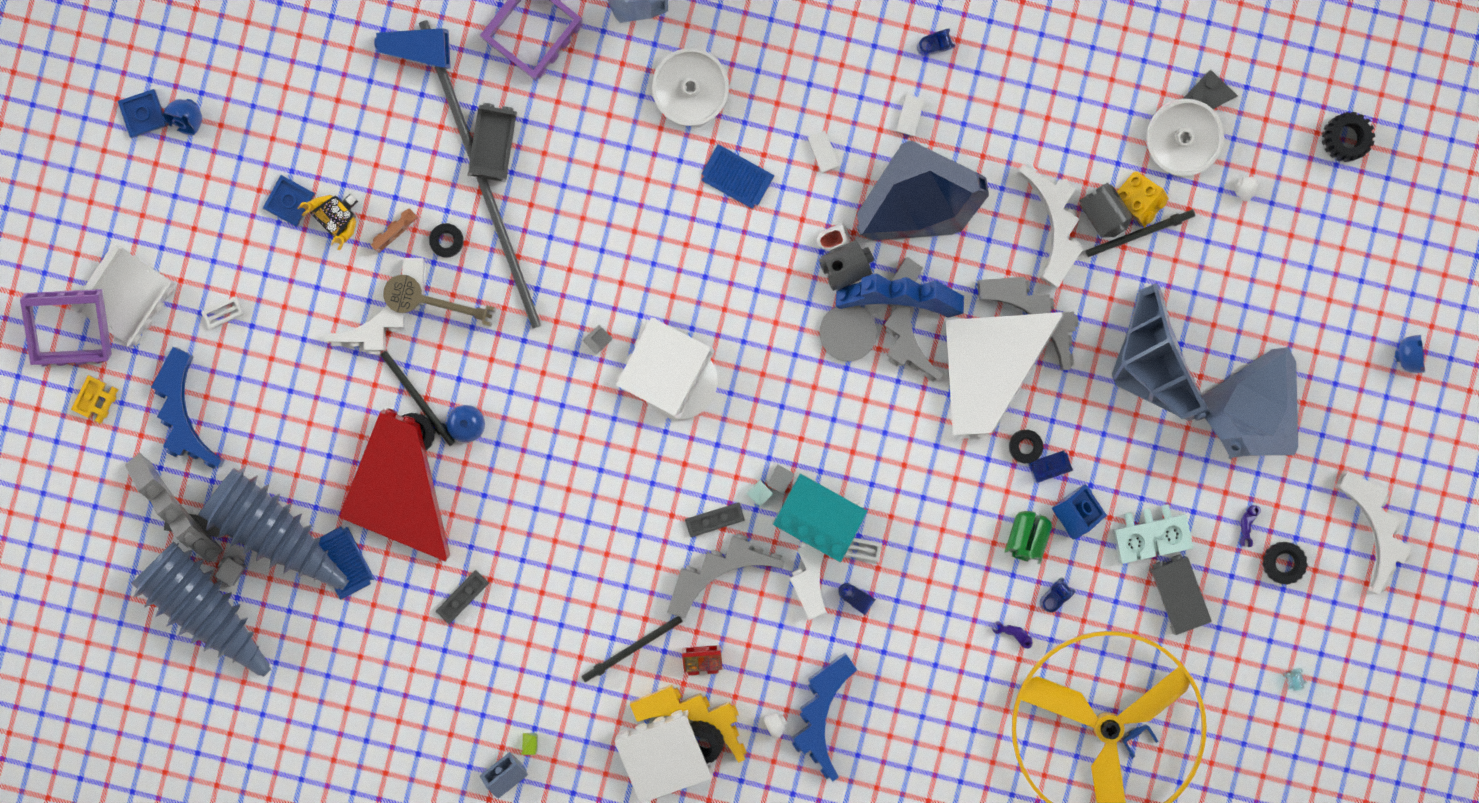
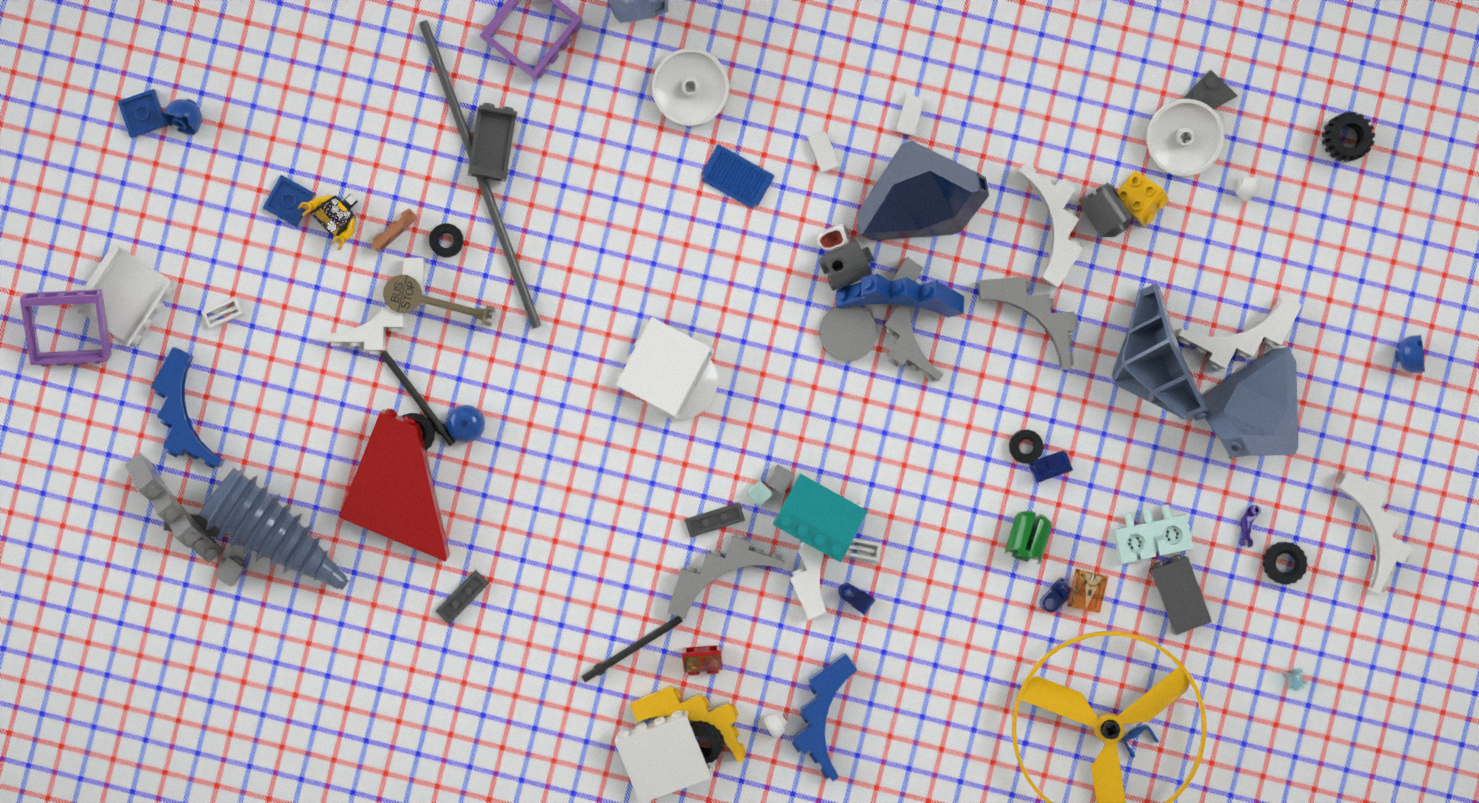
yellow plate [71,375,119,424] -> none
sand blue cone [131,541,271,677] -> none
blue window [319,527,375,600] -> none
blue slope [374,28,451,69] -> none
sand blue brick [480,752,528,799] -> none
lime slope [521,733,538,755] -> none
light grey panel [582,325,612,355] -> none
clear blue piece [917,28,955,56] -> none
white slope [946,312,1063,439] -> none
dark purple arm [992,621,1033,649] -> none
blue slope [1052,484,1107,540] -> none
pearl dark grey bar [1085,209,1195,257] -> none
none -> clear orange tile [1067,569,1109,613]
none -> white arch [1175,296,1302,370]

